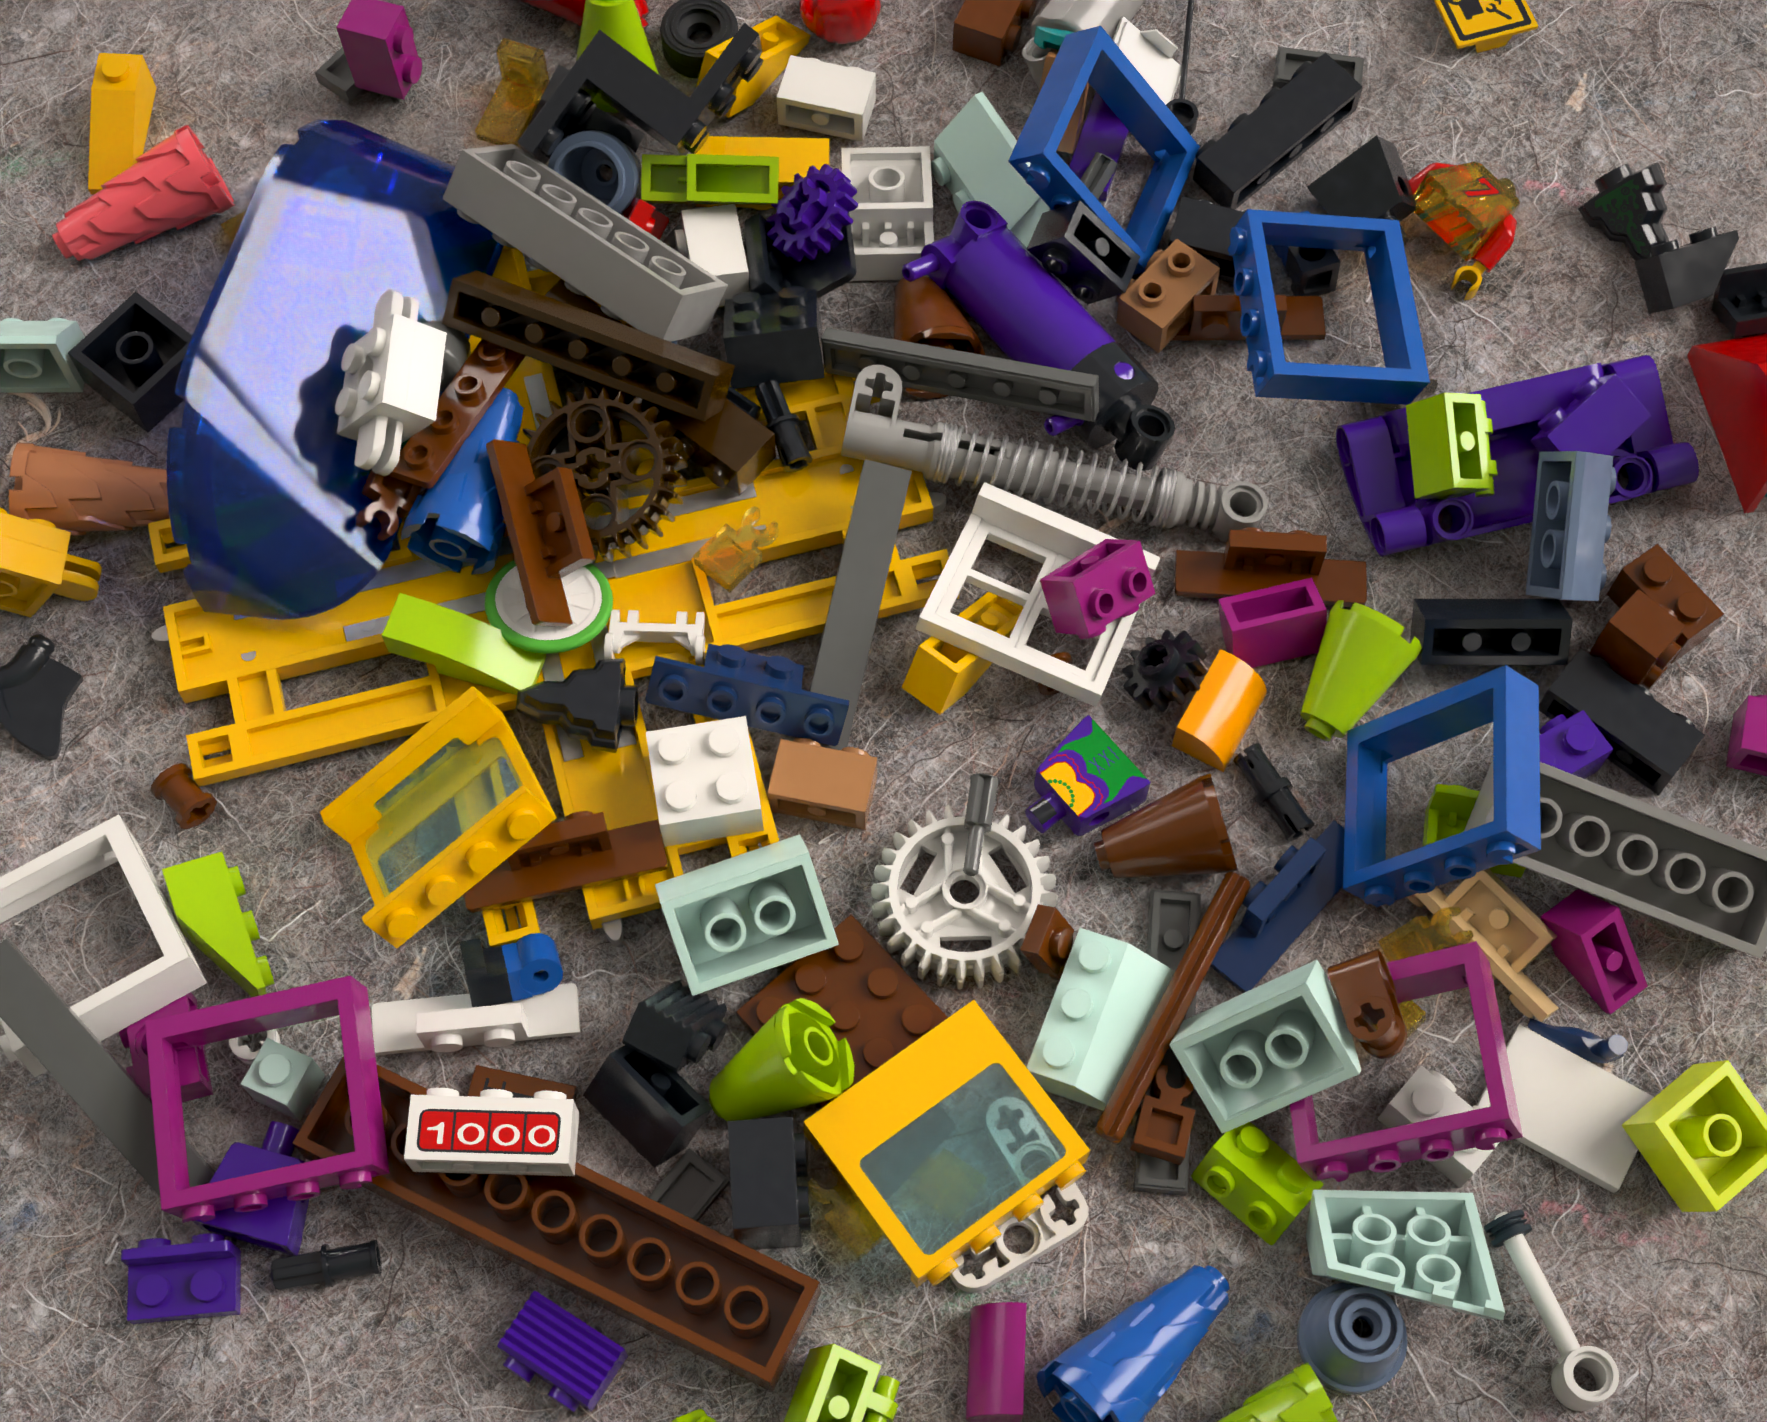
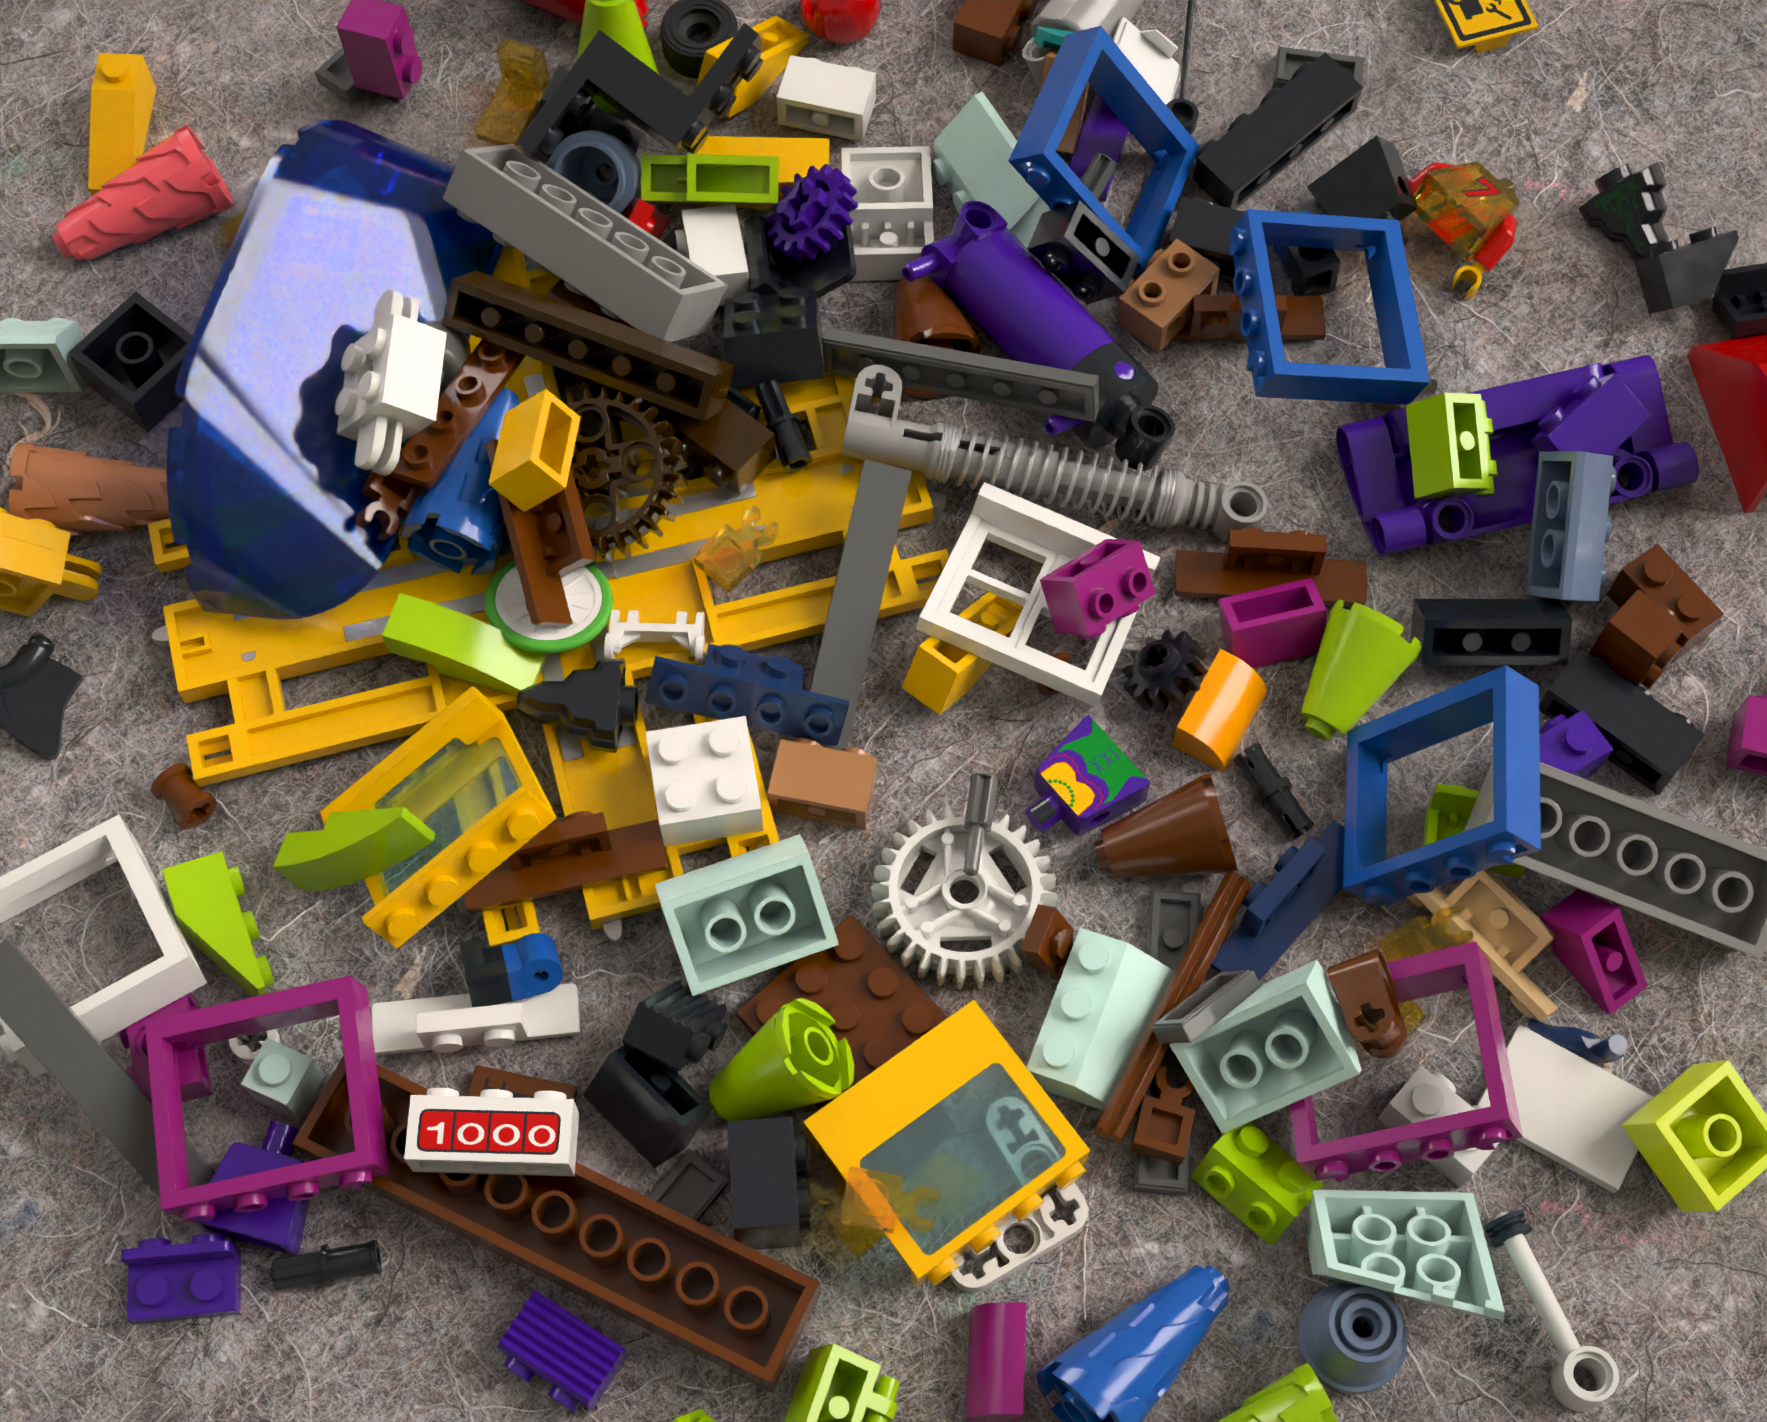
none -> lime slope [272,807,436,892]
none -> yellow brick [488,388,581,512]
none -> clear yellow plate [840,1166,939,1234]
none -> dark grey tile [1152,970,1261,1044]

